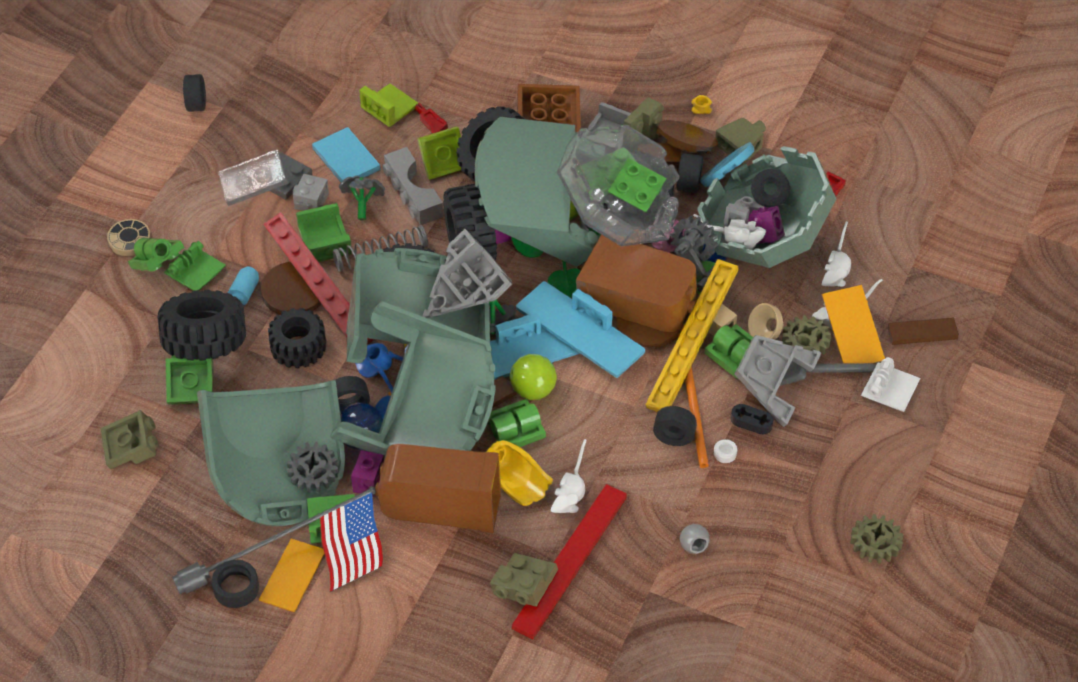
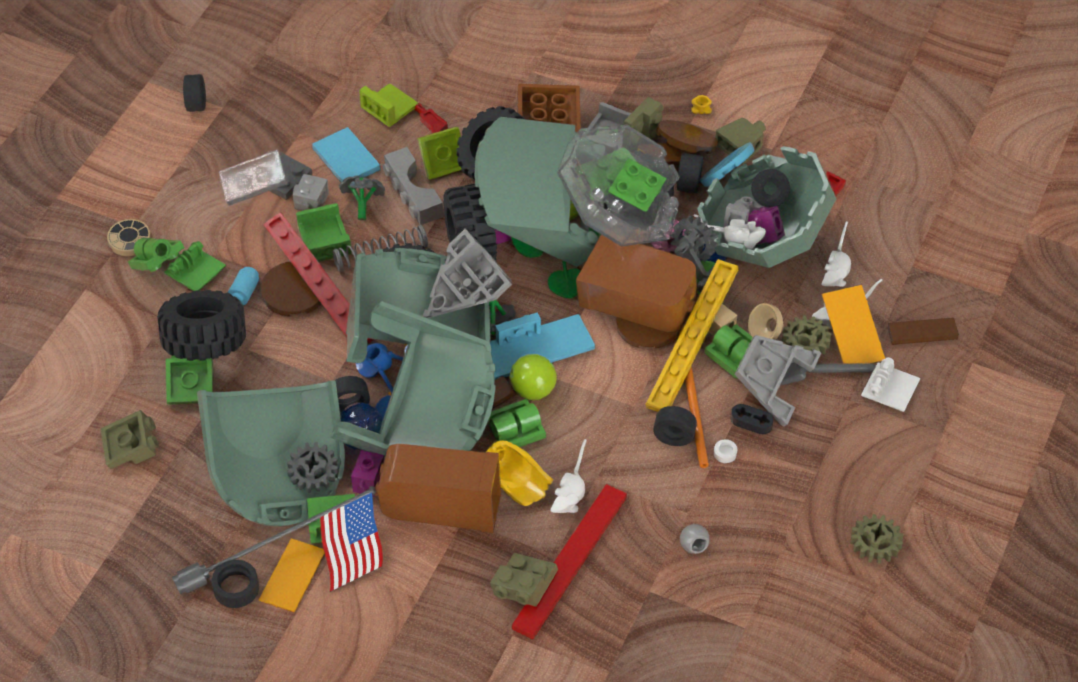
black tyre [268,308,326,368] -> none
medium azure bracket [516,281,645,378] -> none

